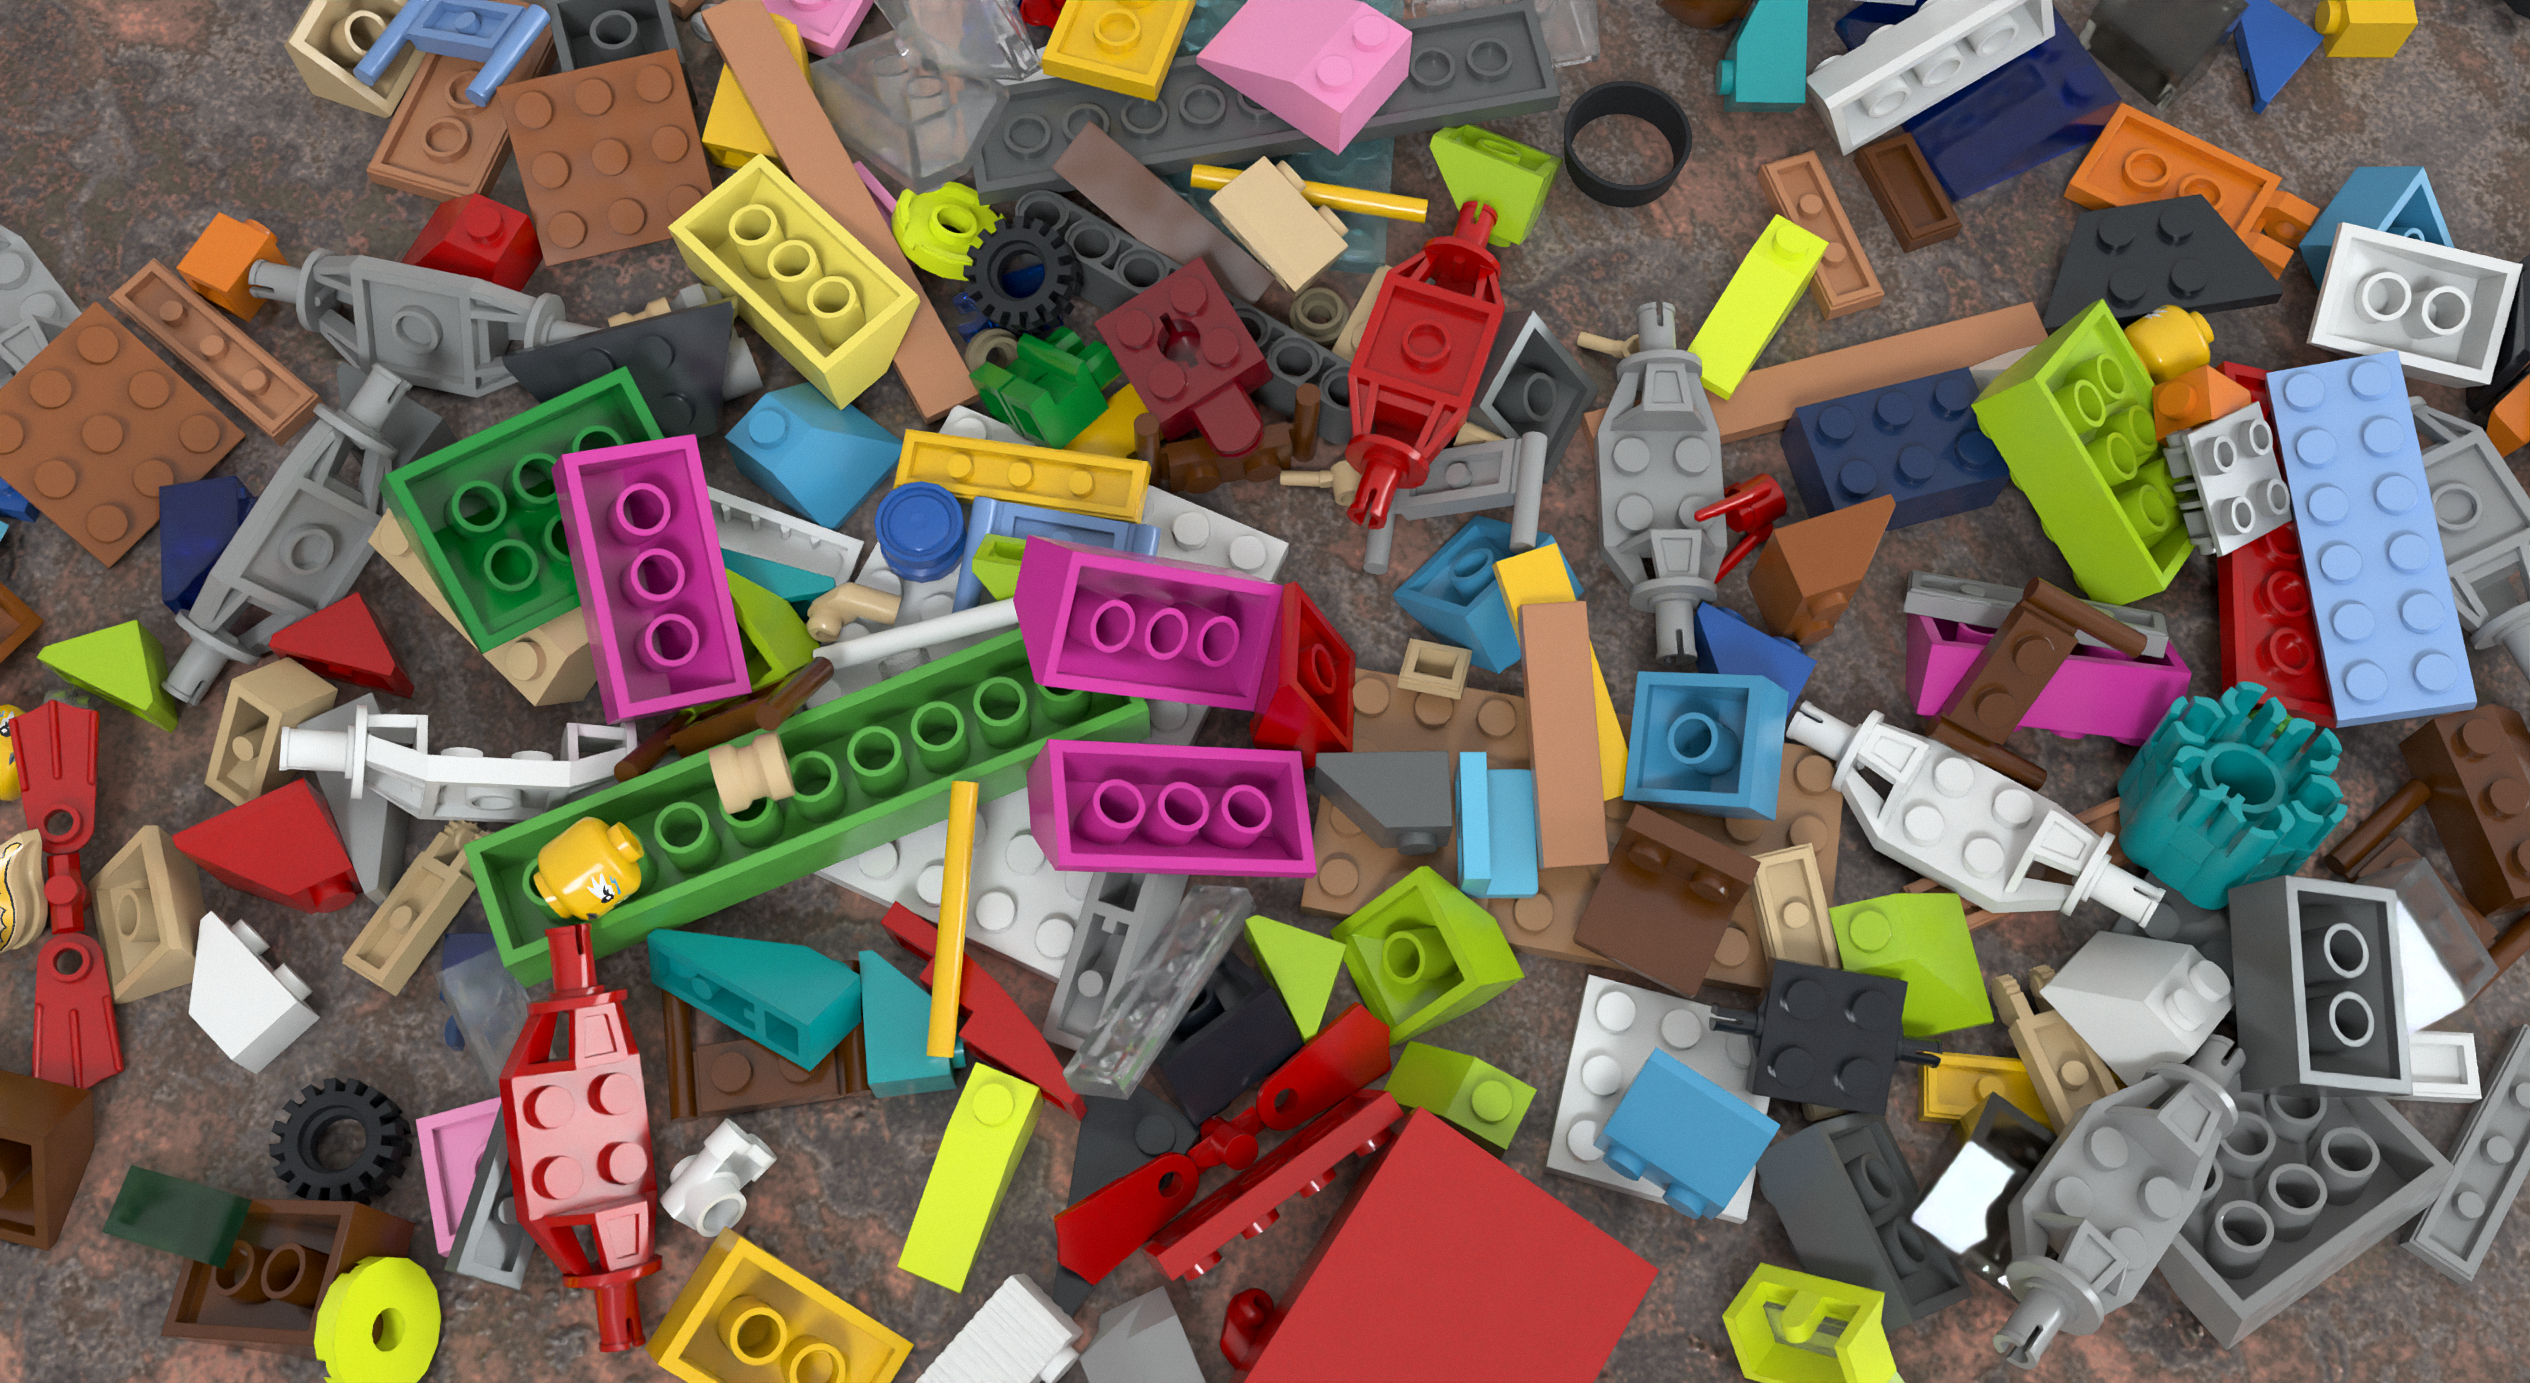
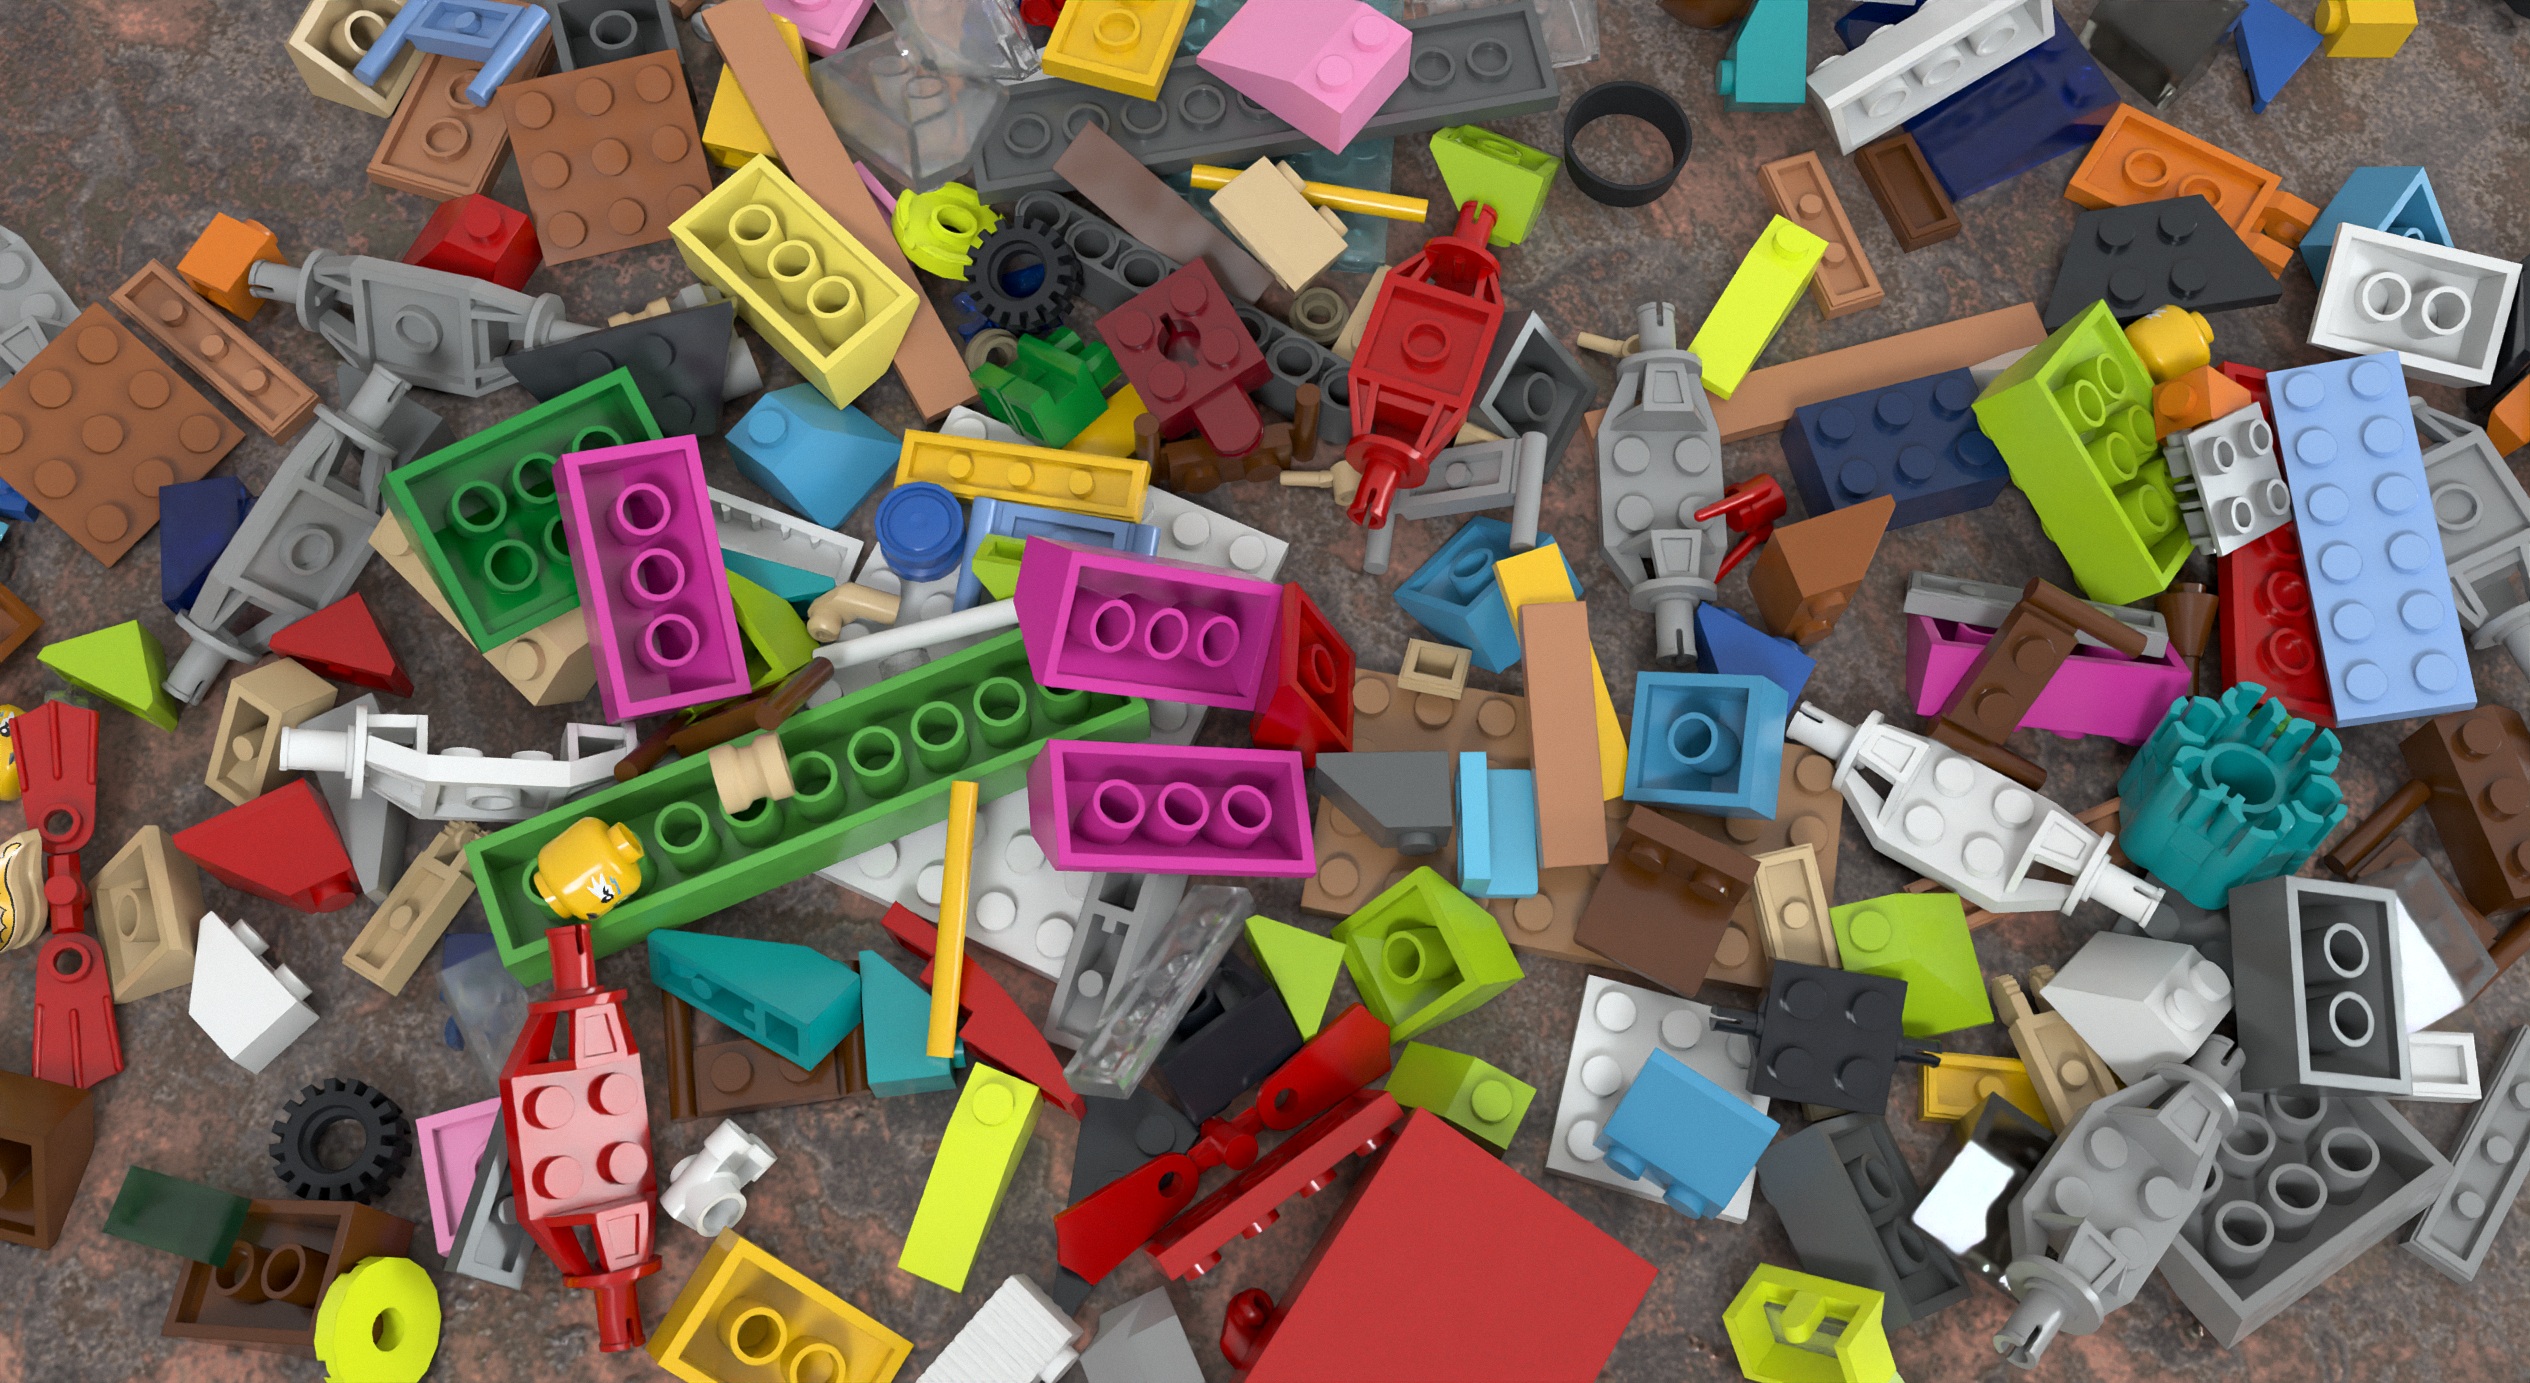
none -> reddish brown cone [2153,583,2220,701]

